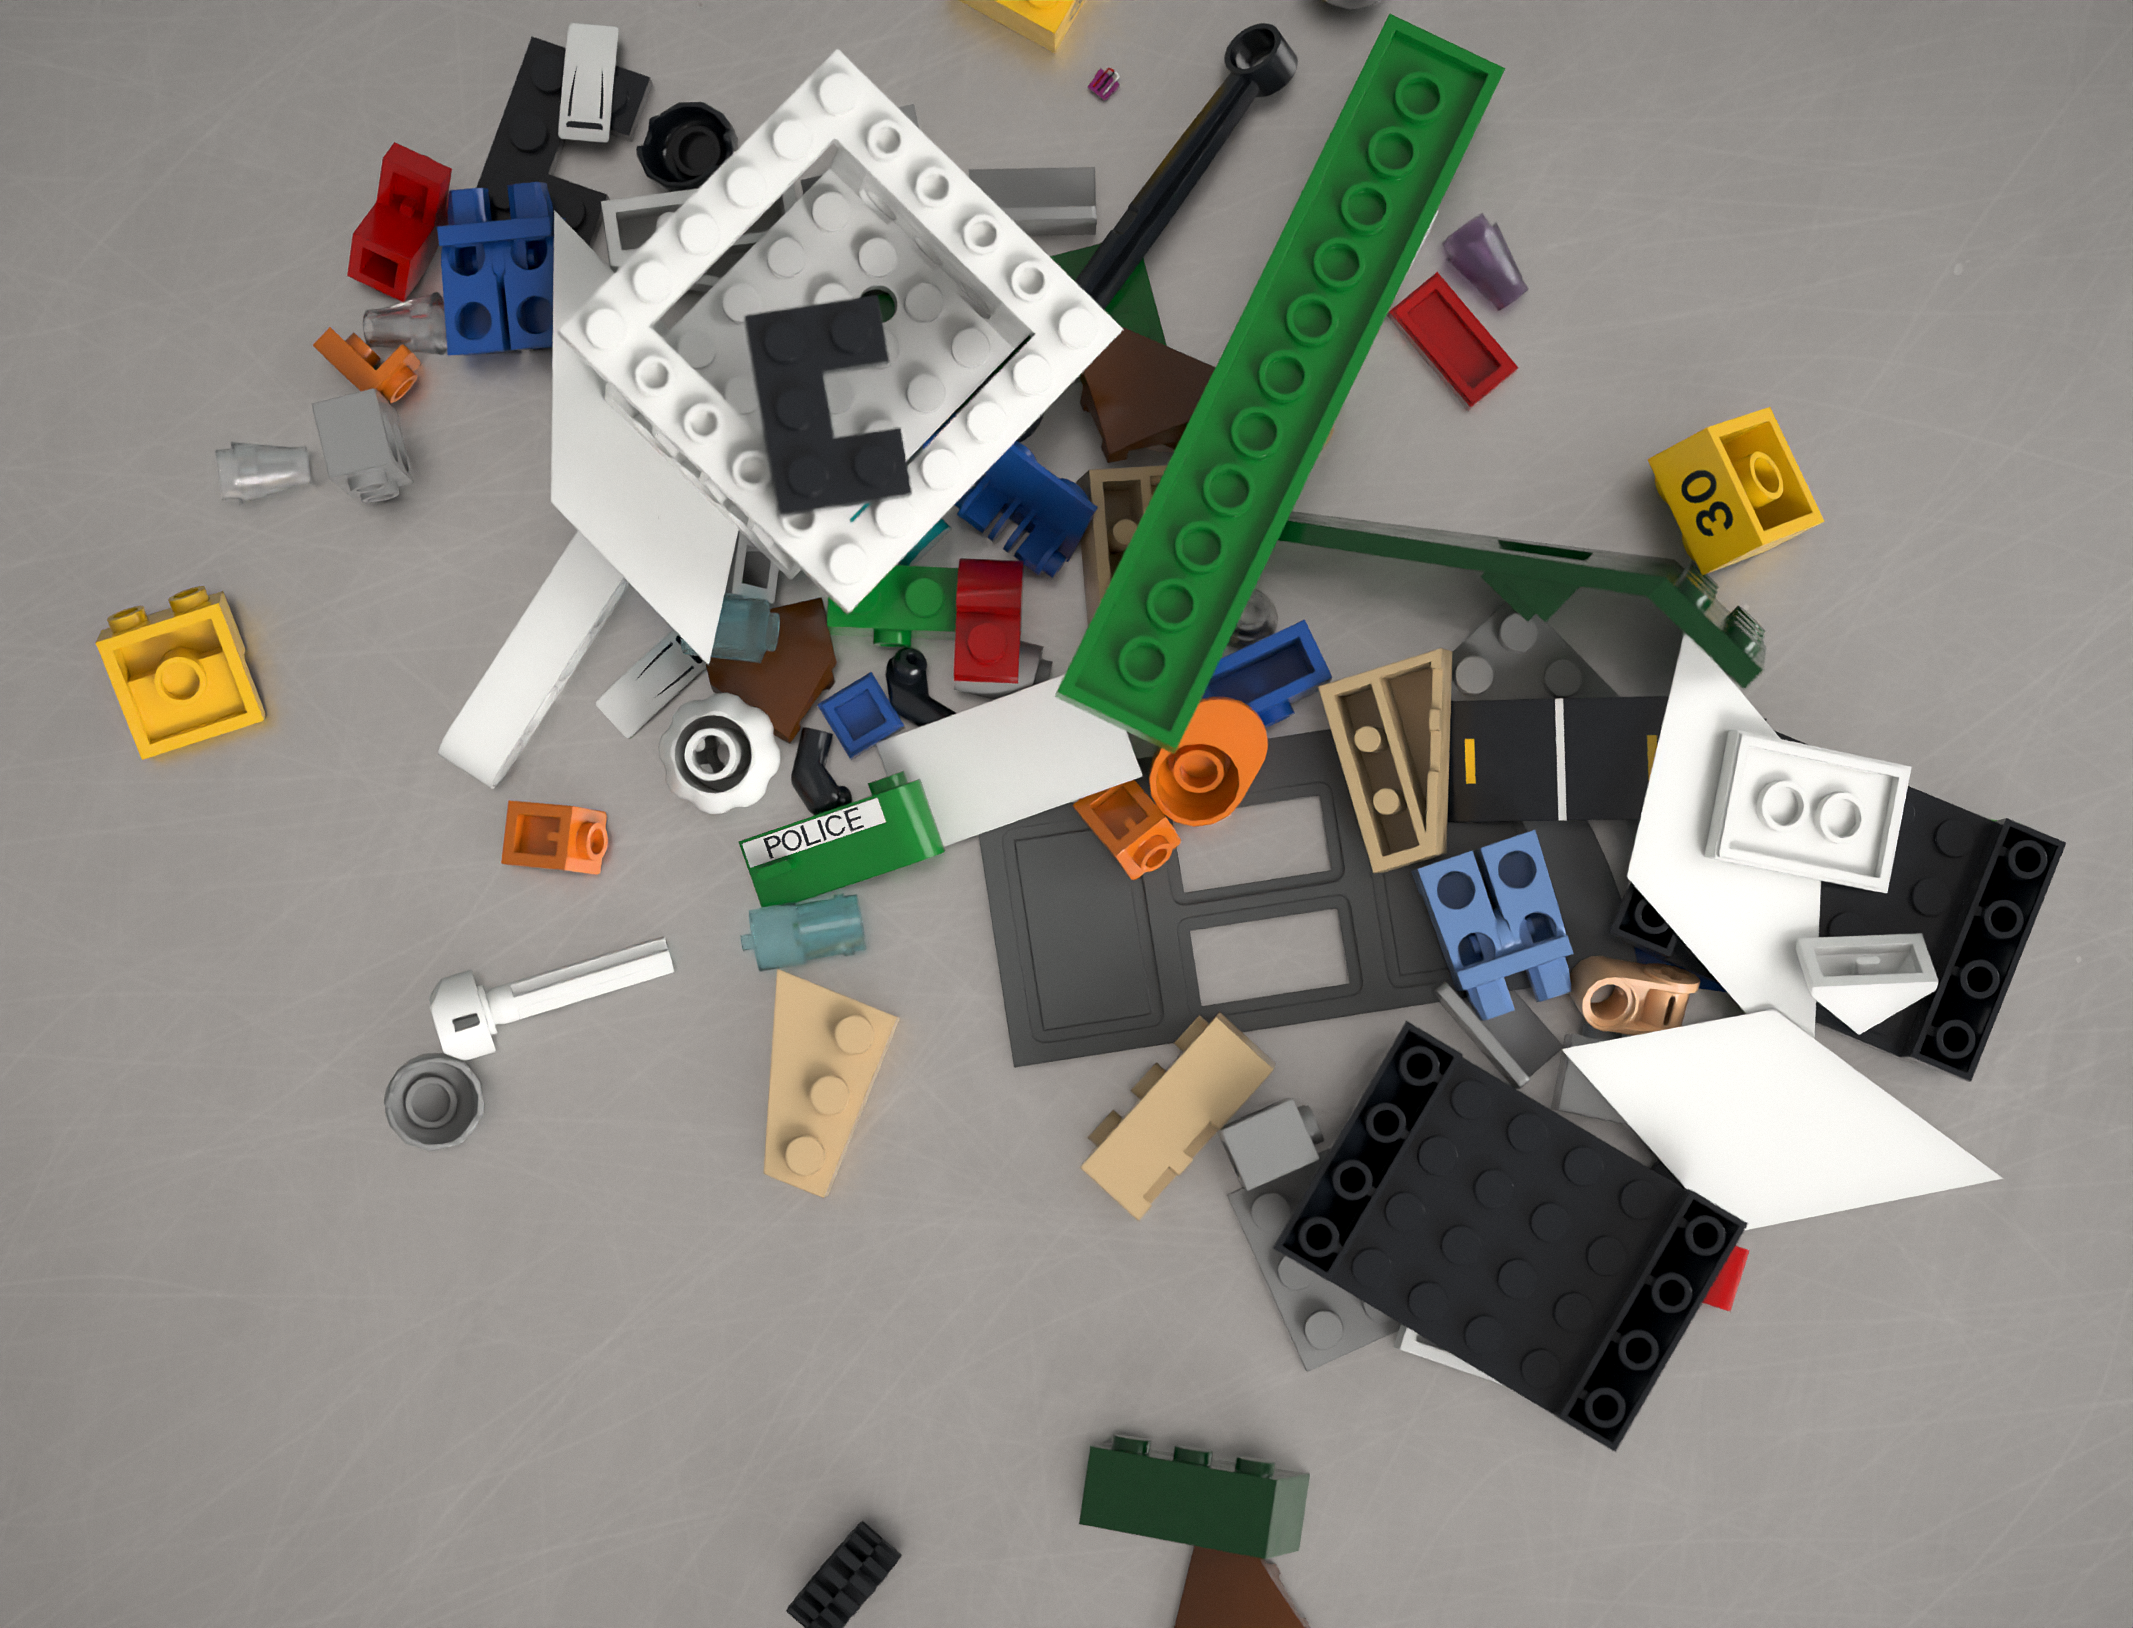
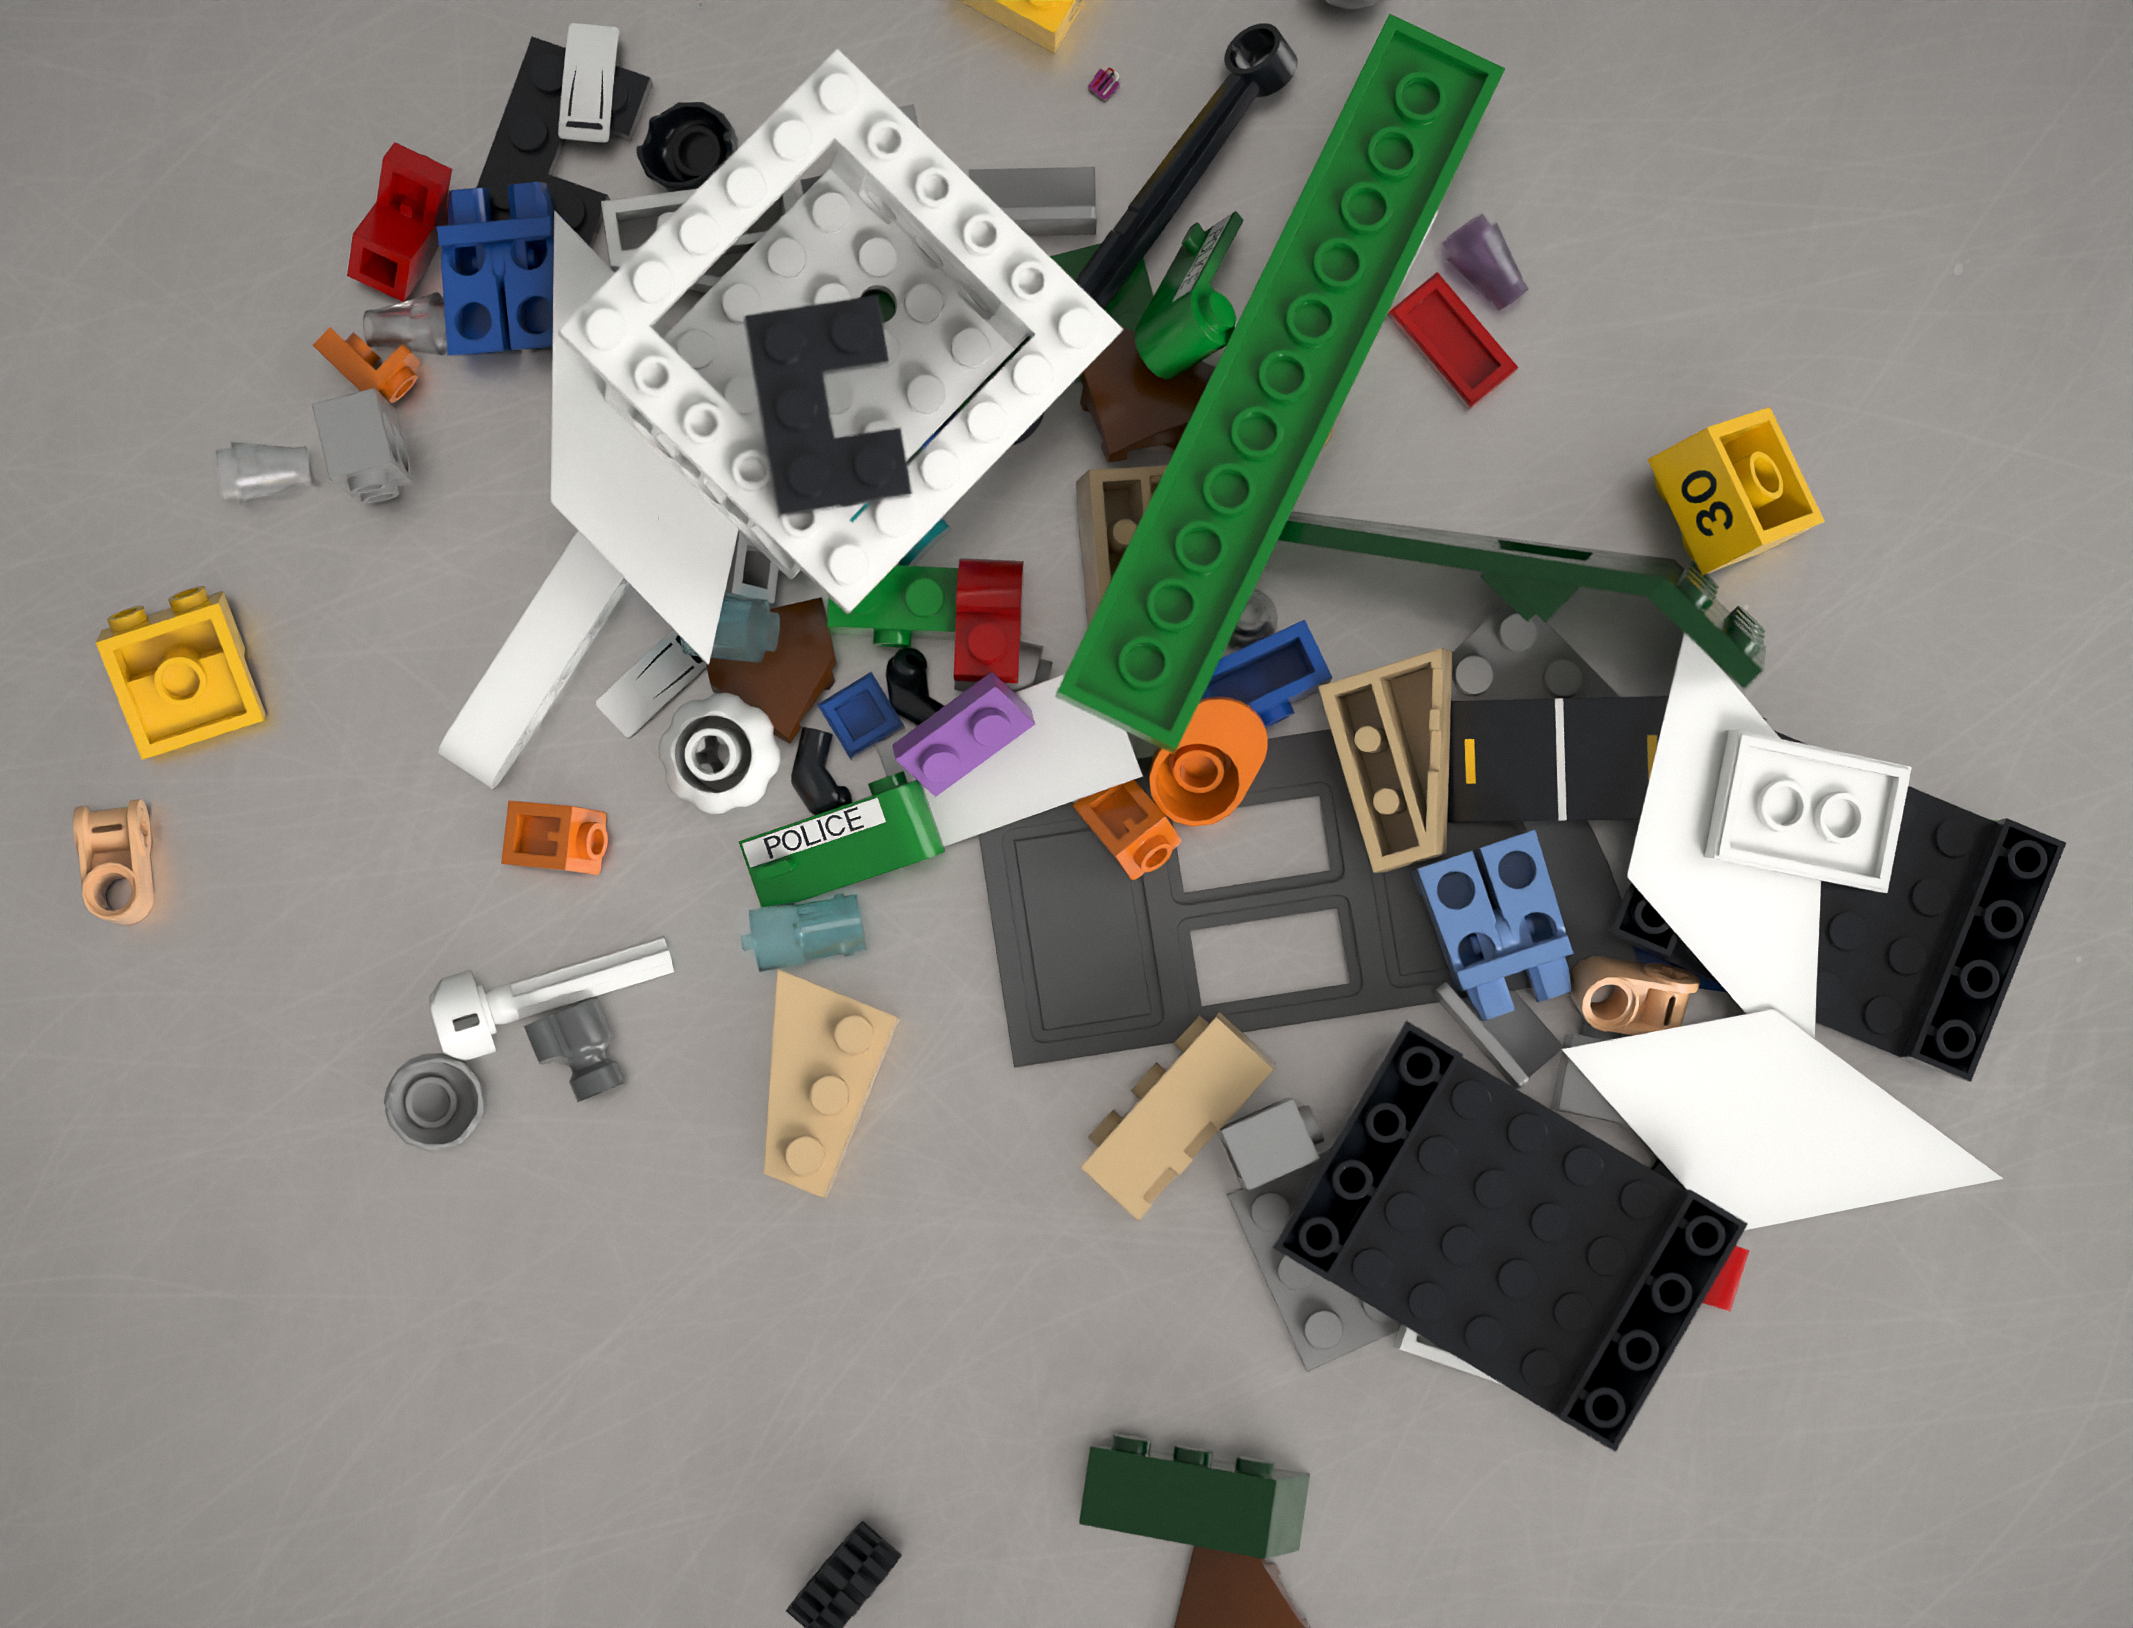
blue hinge [954,441,1098,578] -> none
white slope [1795,933,1939,1035] -> none
none -> light nougat piece [73,799,154,925]
none -> dark grey piece [524,997,625,1102]
none -> medium lavender plate [892,672,1035,797]
none -> green door [1134,211,1244,380]

